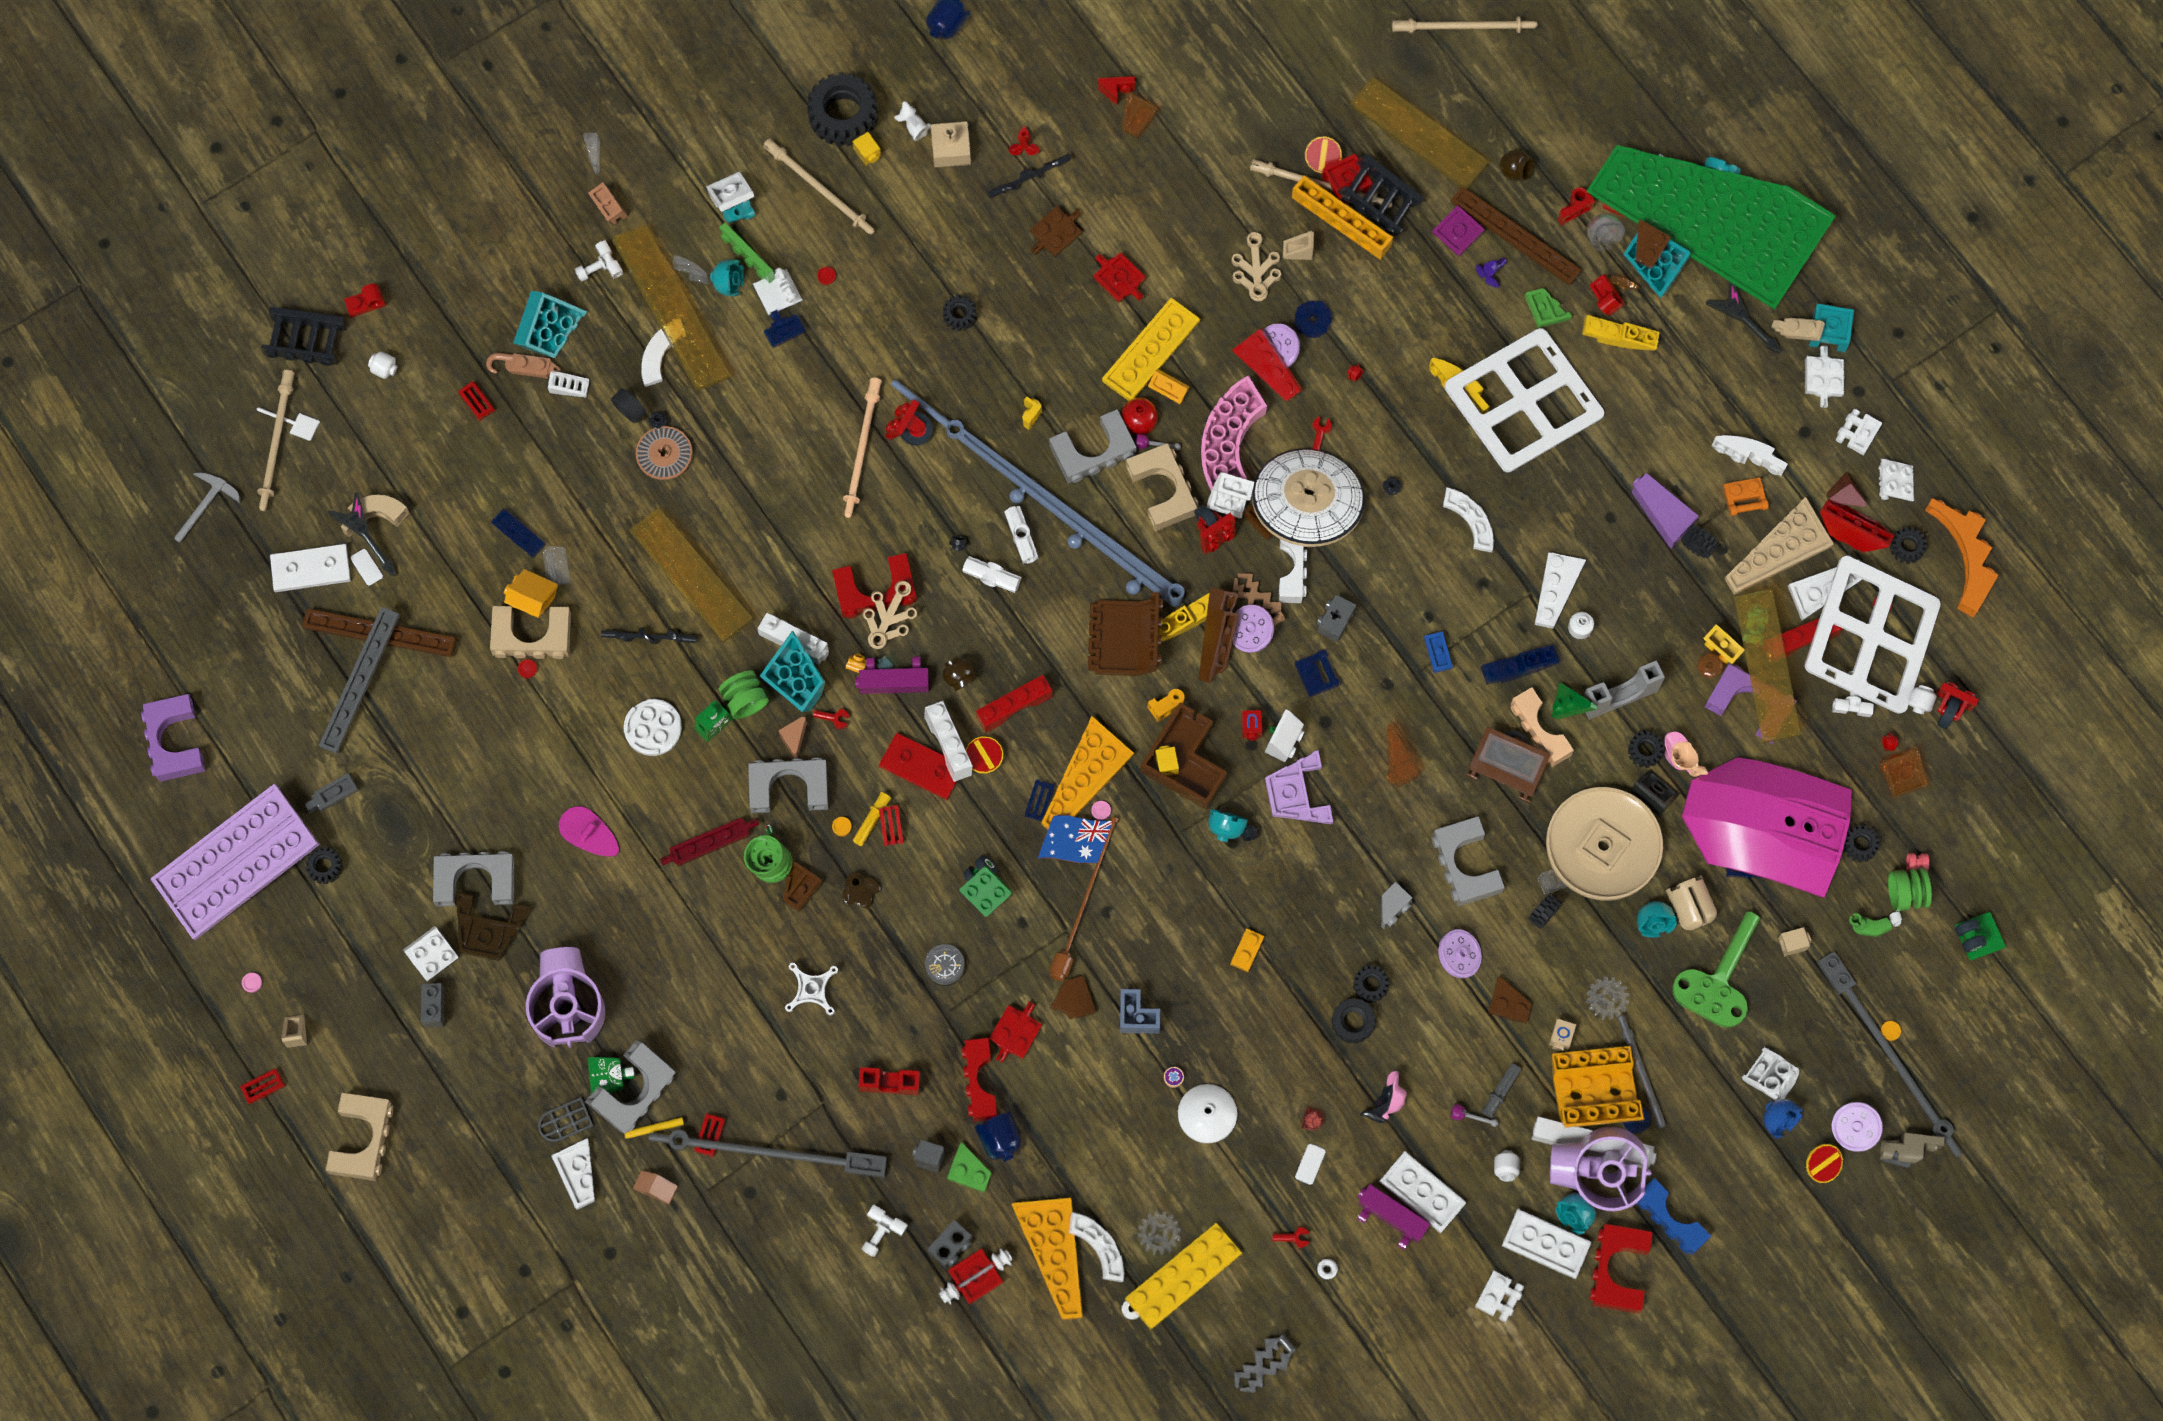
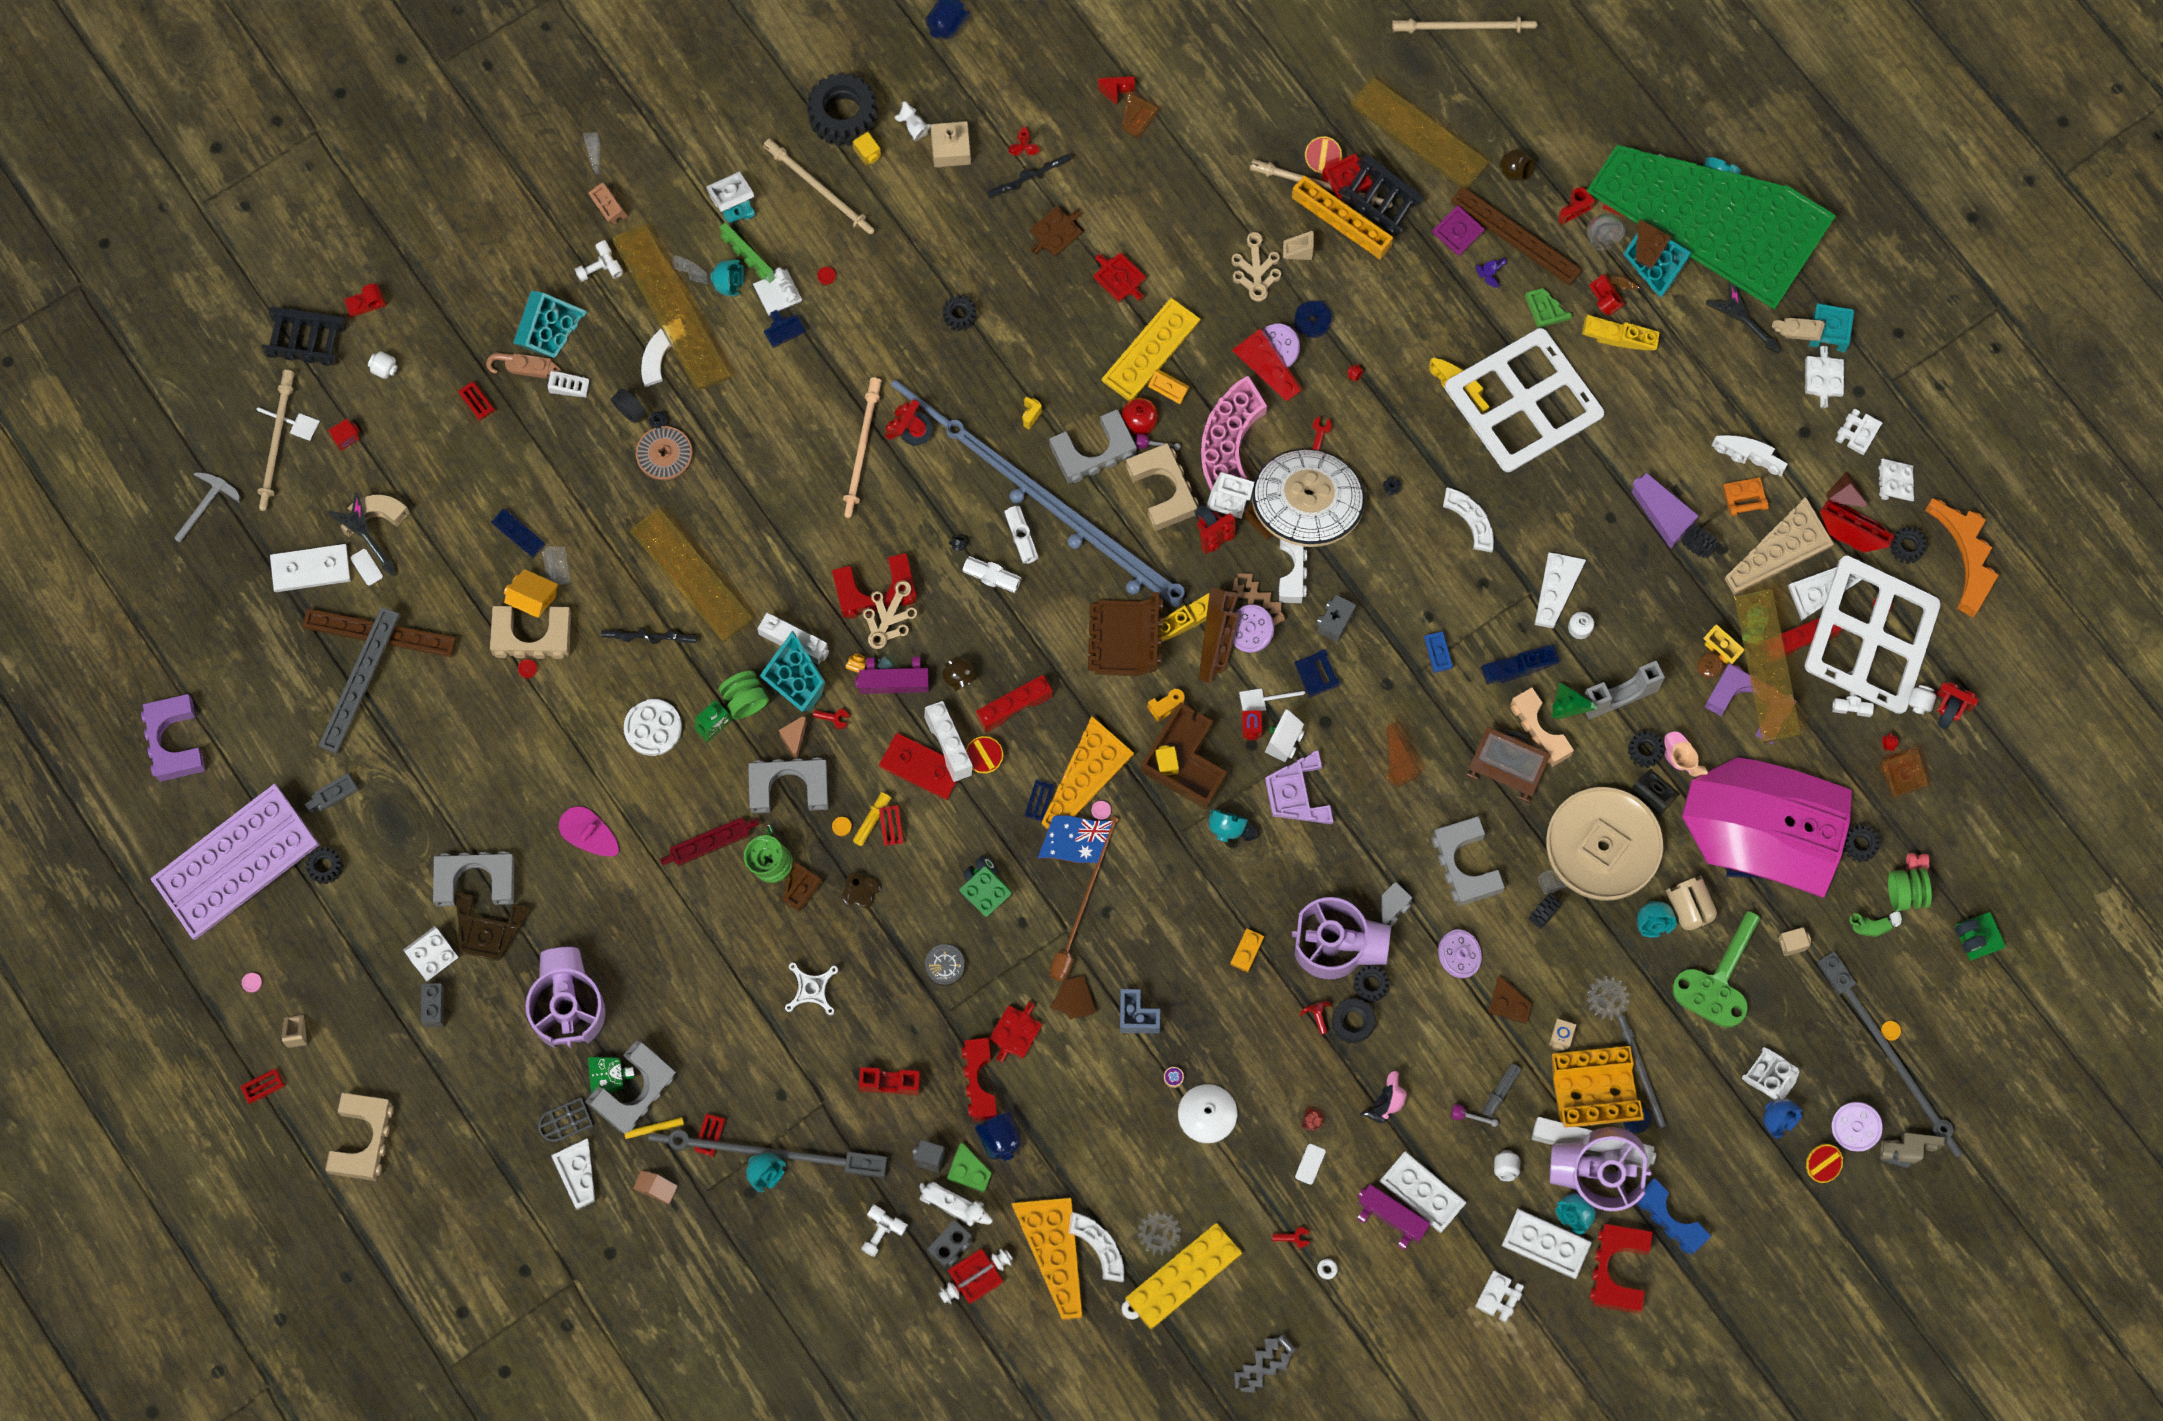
none -> red brick [328,419,360,451]
none -> teal cylinder [746,1152,786,1193]
none -> white animal [920,1182,992,1227]
none -> white piece [1239,688,1305,711]
none -> lavender animal [1292,897,1391,979]
none -> red plant [1299,1001,1332,1034]

